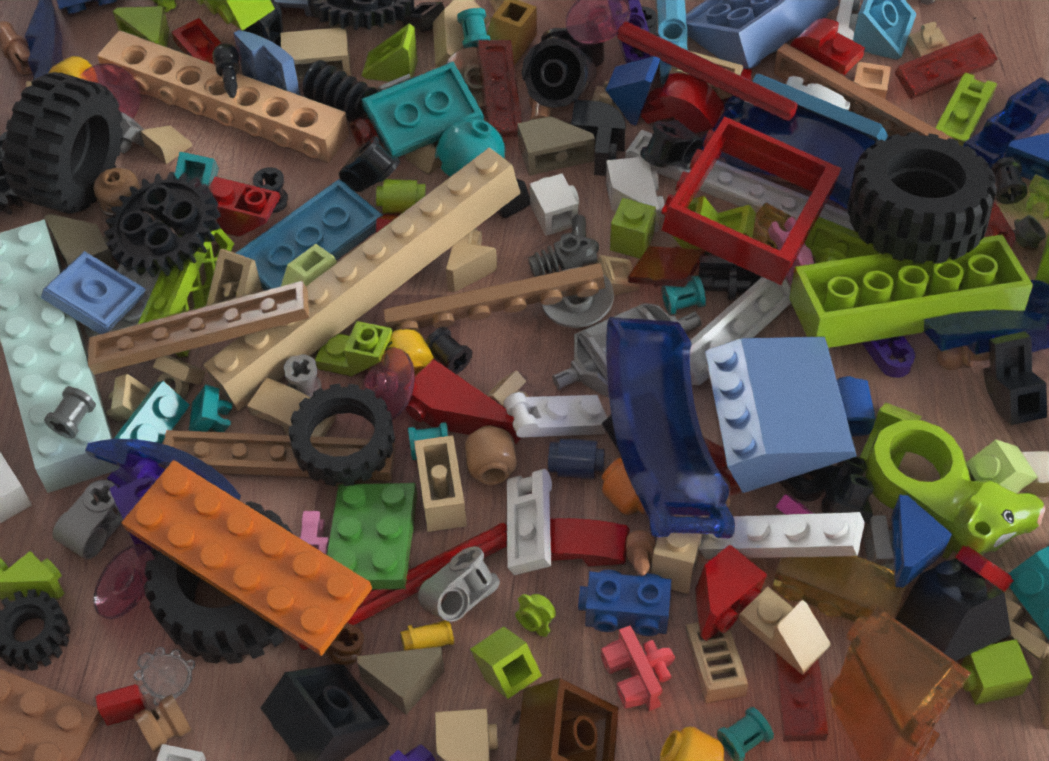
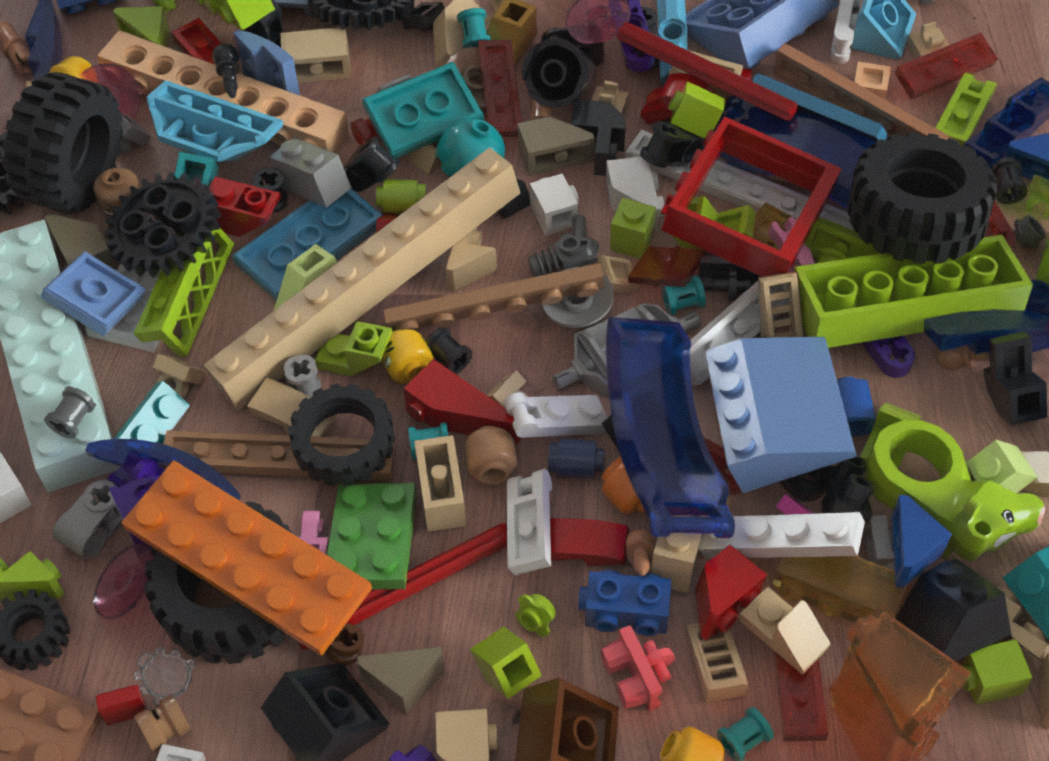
medium nougat plate [88,281,309,375] -> none
tan tile [106,373,151,422] -> none
tan slope [141,125,192,164] -> none
teal tile [189,384,233,432] -> none
tan slope [206,249,263,306] -> none
black piece [303,60,378,124] -> none
lime slope [361,23,418,82] -> none
clear pink dish [362,347,415,420] -> none
yellow pin [400,620,454,651] -> none
light grey piece [418,546,500,622] -> none
blue slope [606,56,660,125] -> none
white tile [786,76,850,110] -> none
red brick [790,18,865,75] -> none
red tile [956,545,1014,592] -> none
none -> medium azure wedge [147,80,283,162]
none -> light grey brick [269,138,351,208]
none -> lime brick [668,81,725,139]
none -> tan slope [758,272,804,338]

